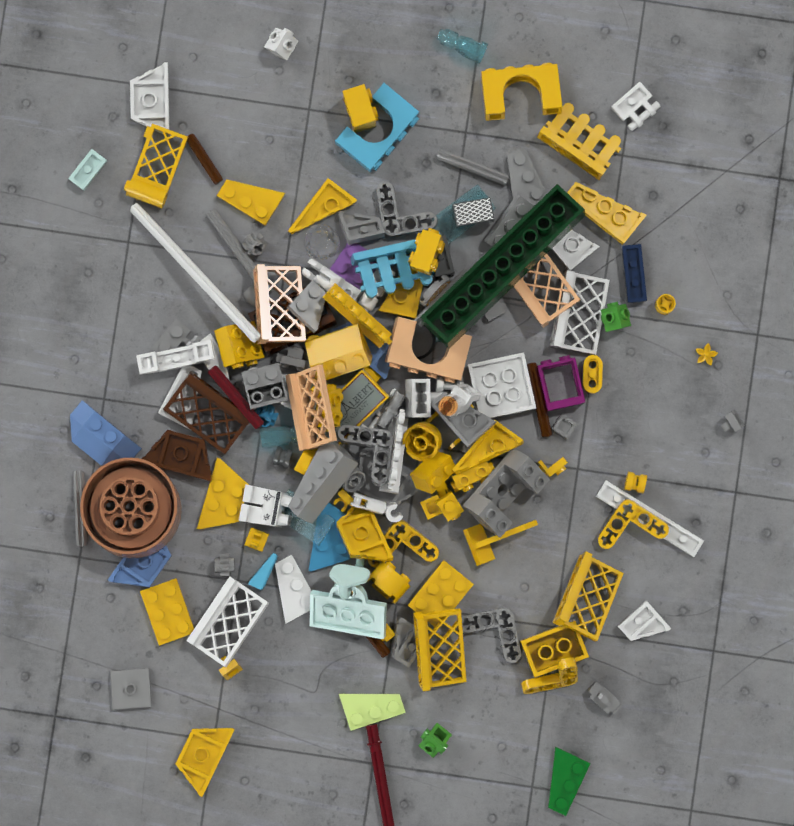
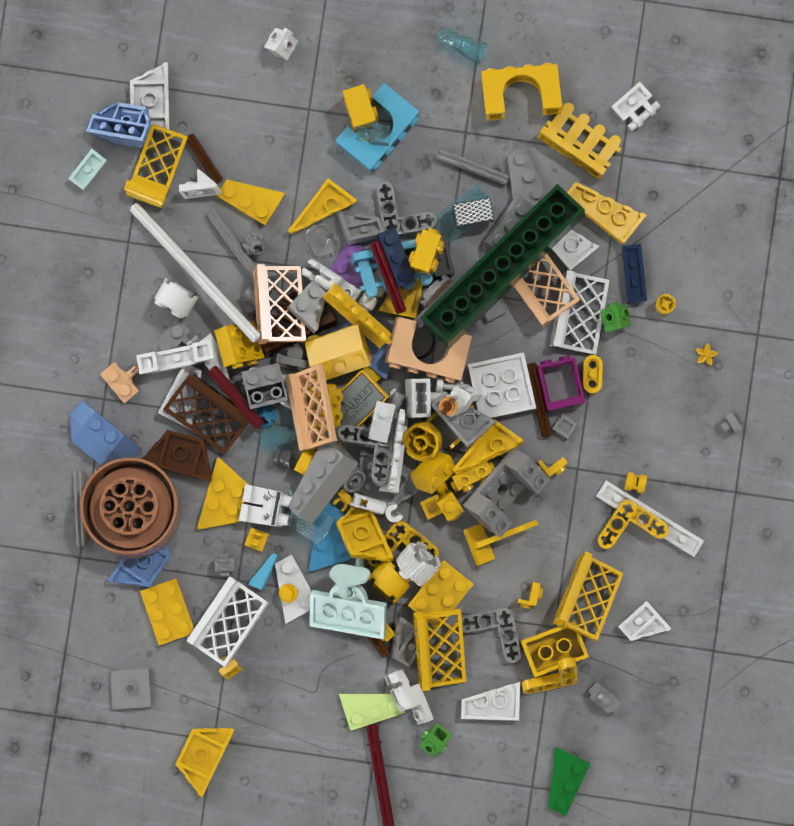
none -> medium blue wedge [86,102,151,148]
none -> light nougat plate [100,362,140,404]
none -> white brick [154,278,199,318]
none -> white slope [179,169,221,199]
none -> yellow plate [279,583,298,603]
none -> clear light blue plate [356,124,390,146]
none -> white slope [368,401,396,443]
none -> dark red axle [370,241,406,314]
none -> dark blue plate [377,227,416,288]
none -> white plate [384,669,434,725]
none -> white brick [395,541,441,587]
none -> white wing [461,682,520,721]
none -> yellow bracket [517,582,543,609]

